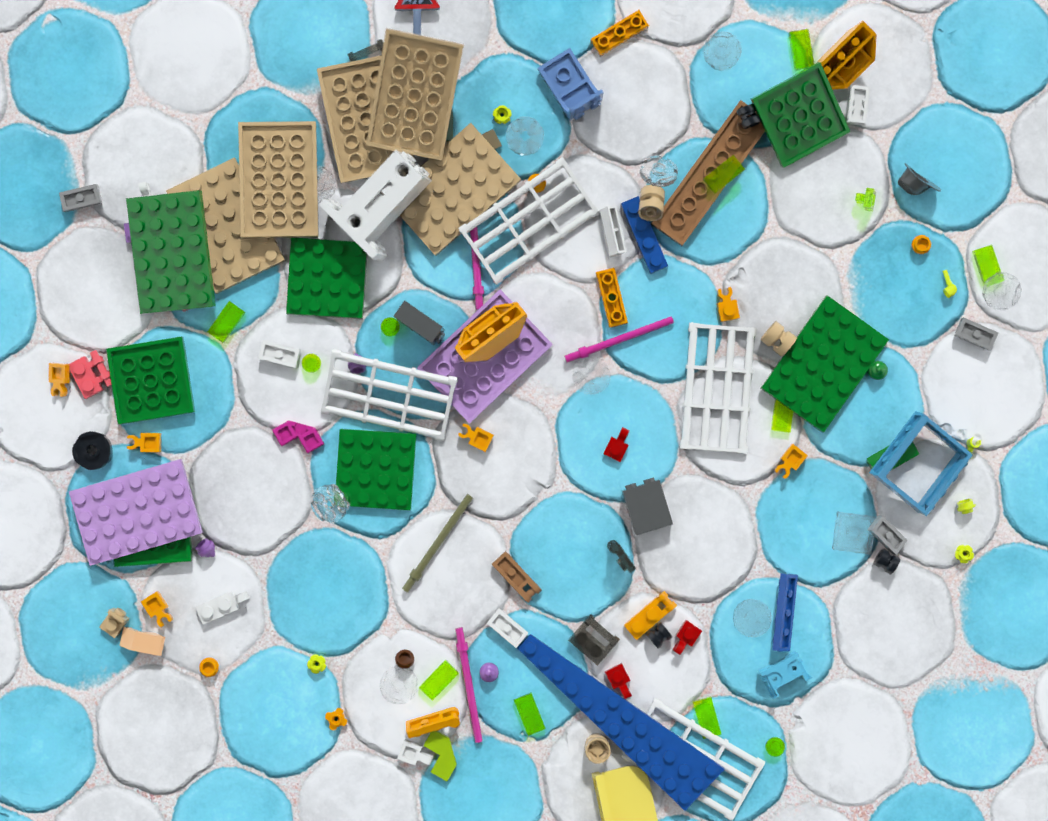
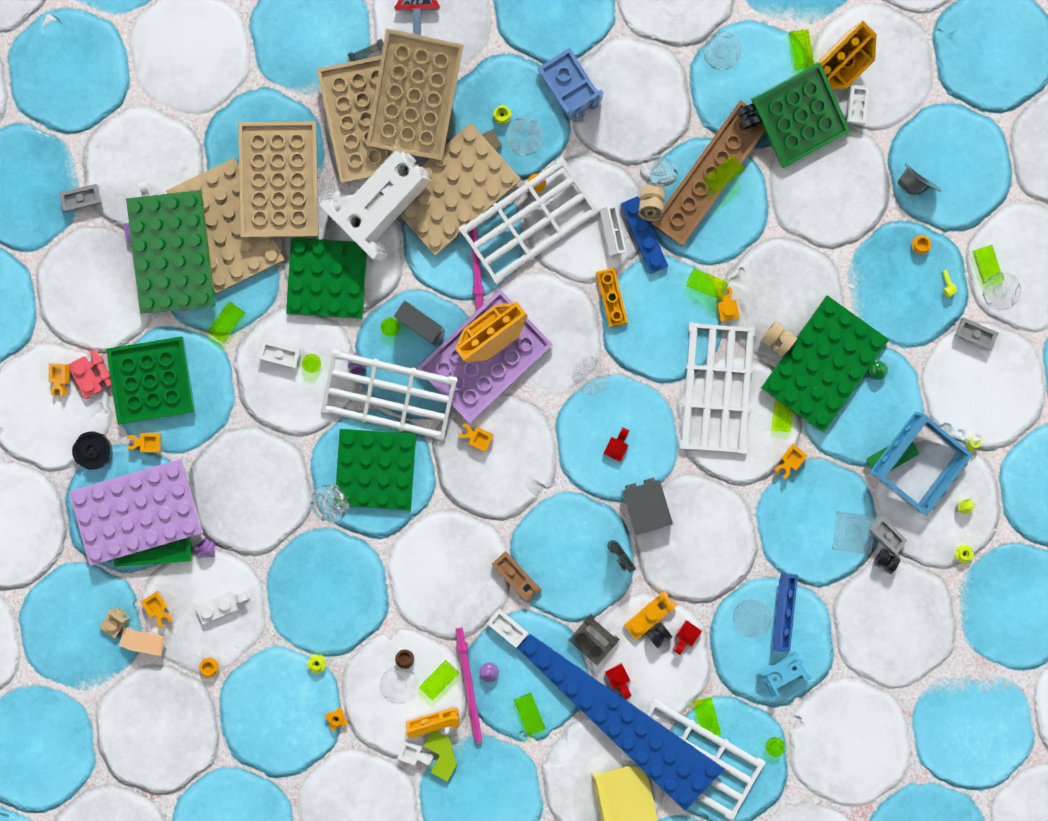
dark pink tile [272,420,325,454] -> none
olive bar [402,494,473,593] -> none
dark pink bar [564,316,674,363] -> none
tan wheel [584,733,611,764] -> none
light orange tile [590,10,649,57] -> none
clear neon green tile [855,188,876,211] -> none
none -> clear neon green tile [686,268,729,300]

